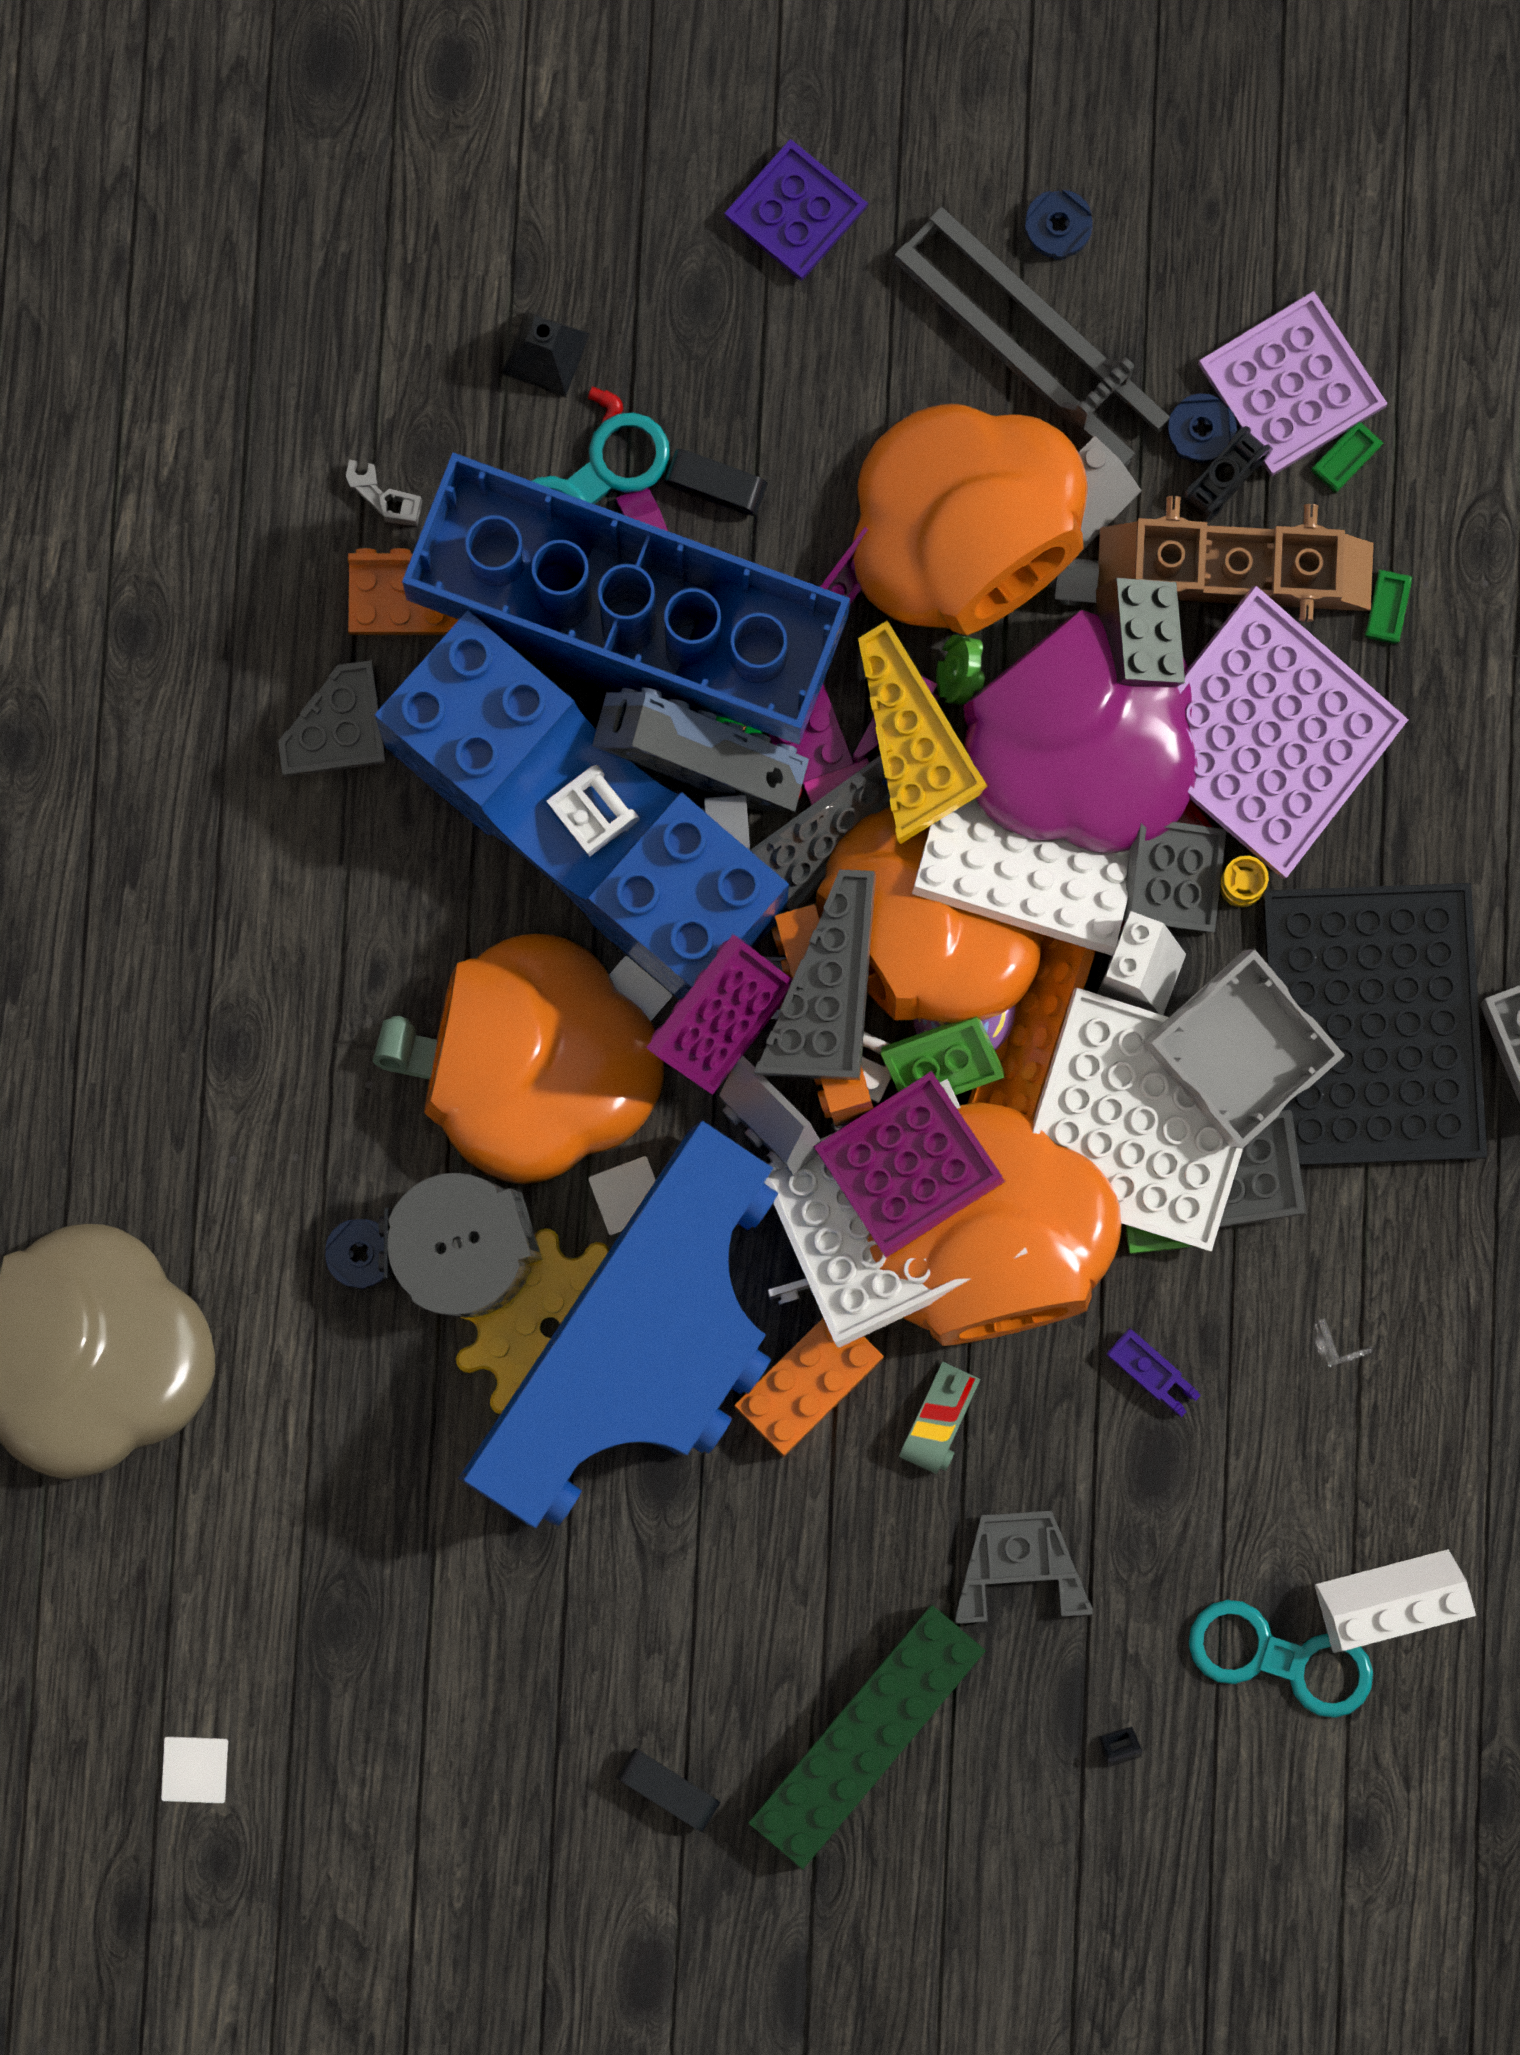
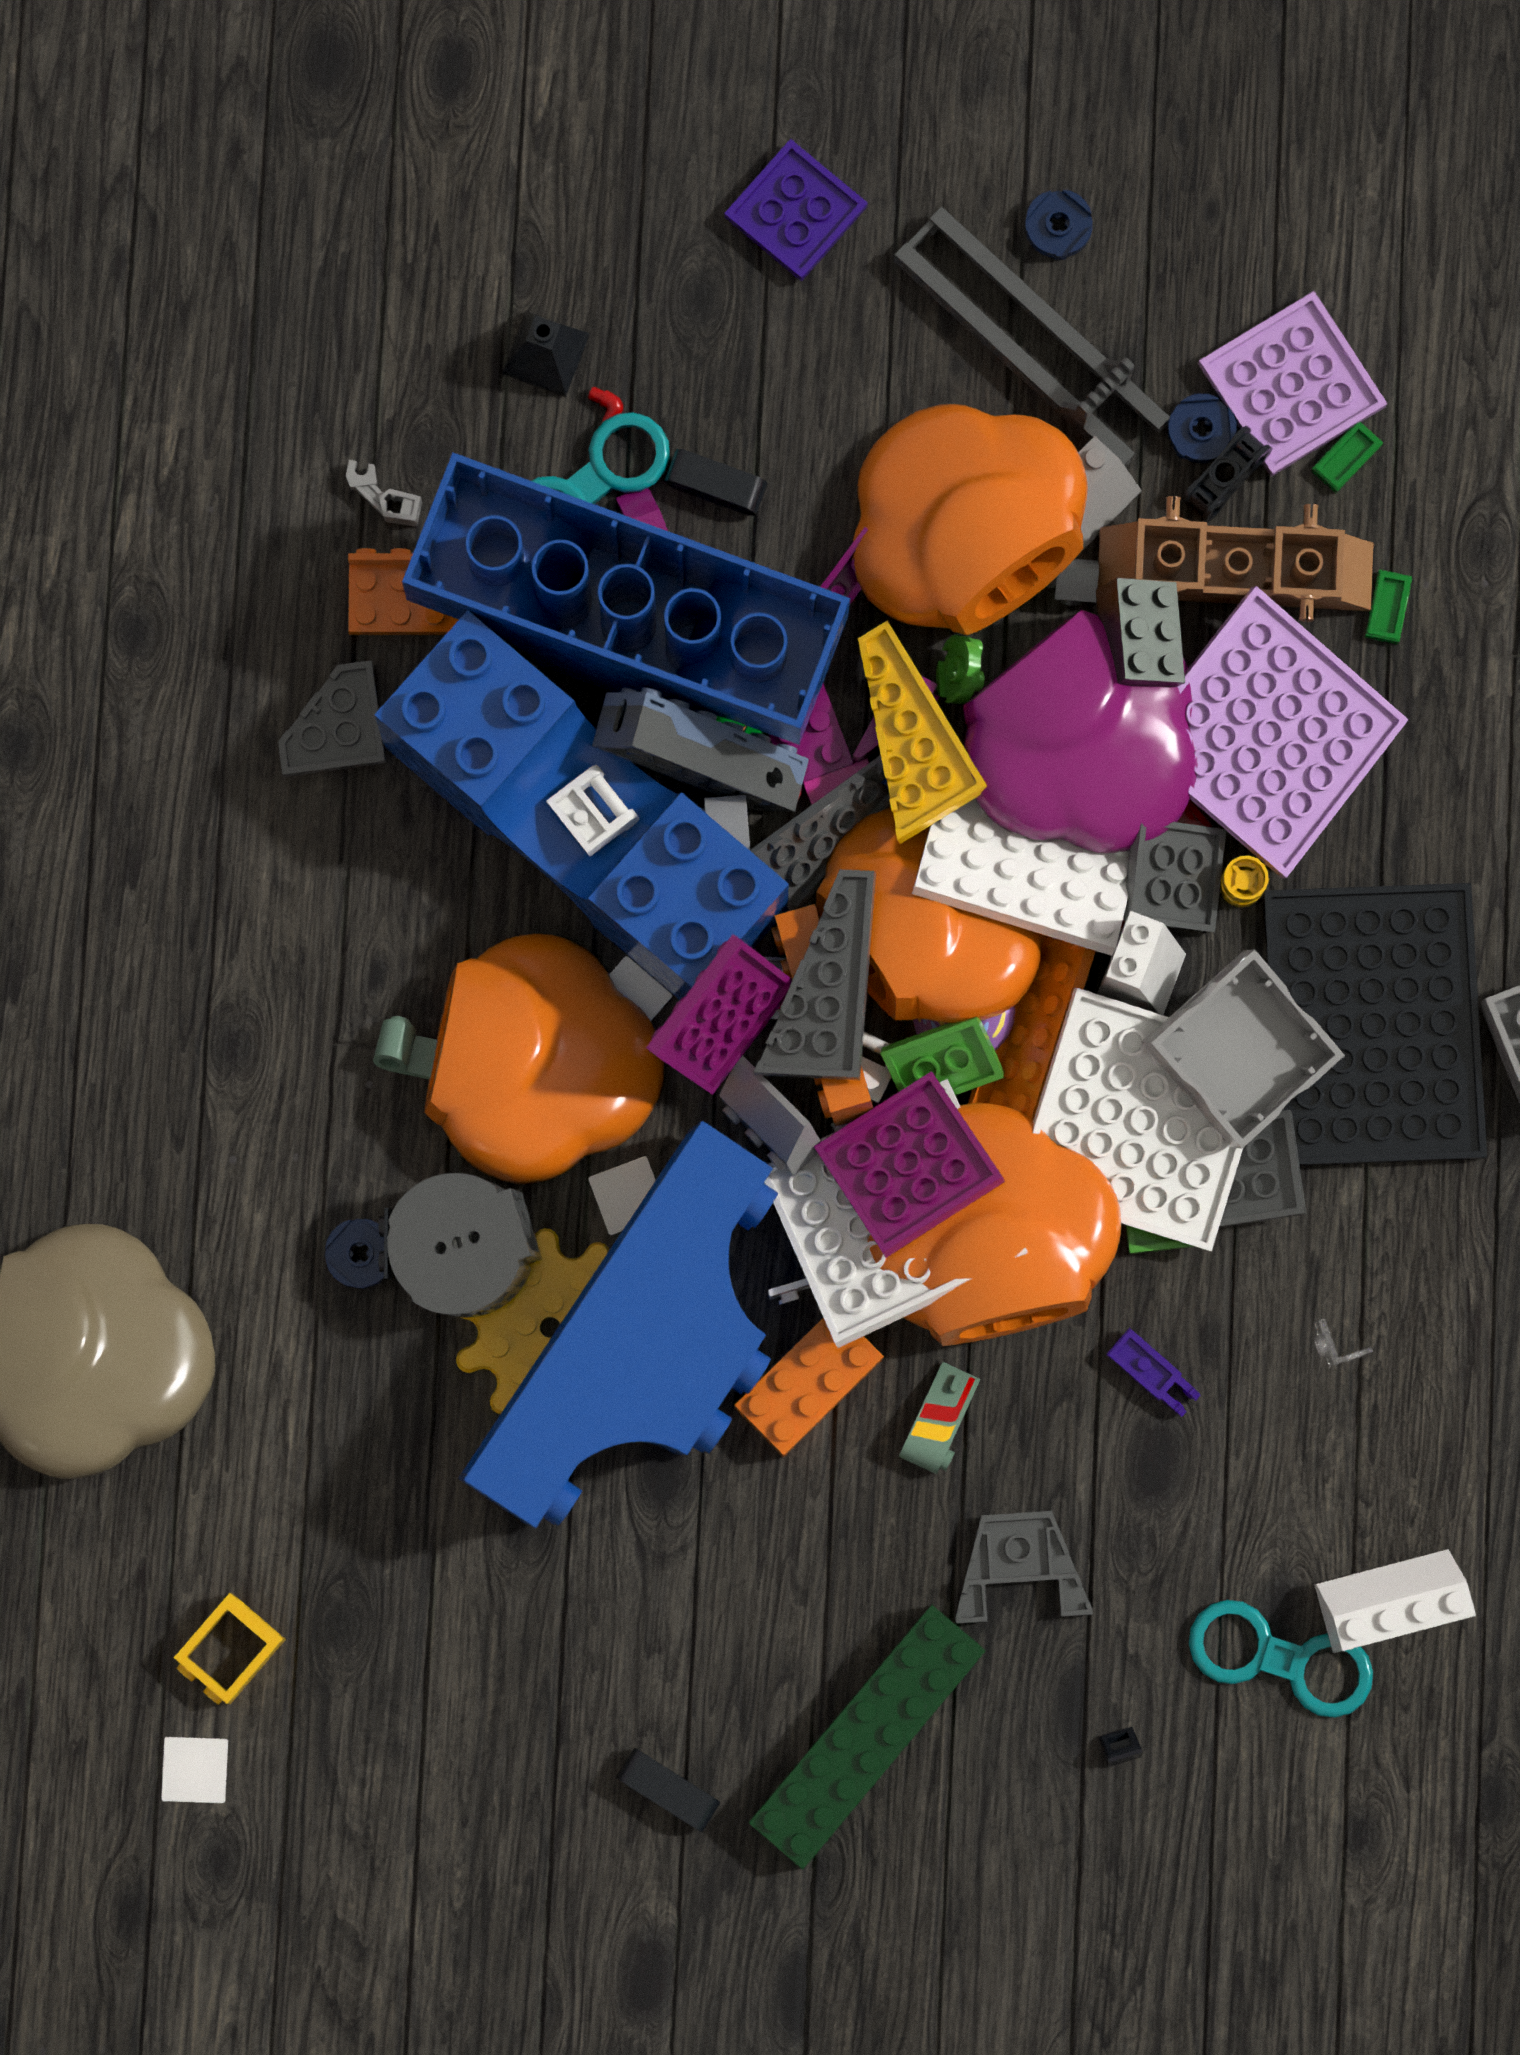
none -> yellow window [174,1593,286,1705]

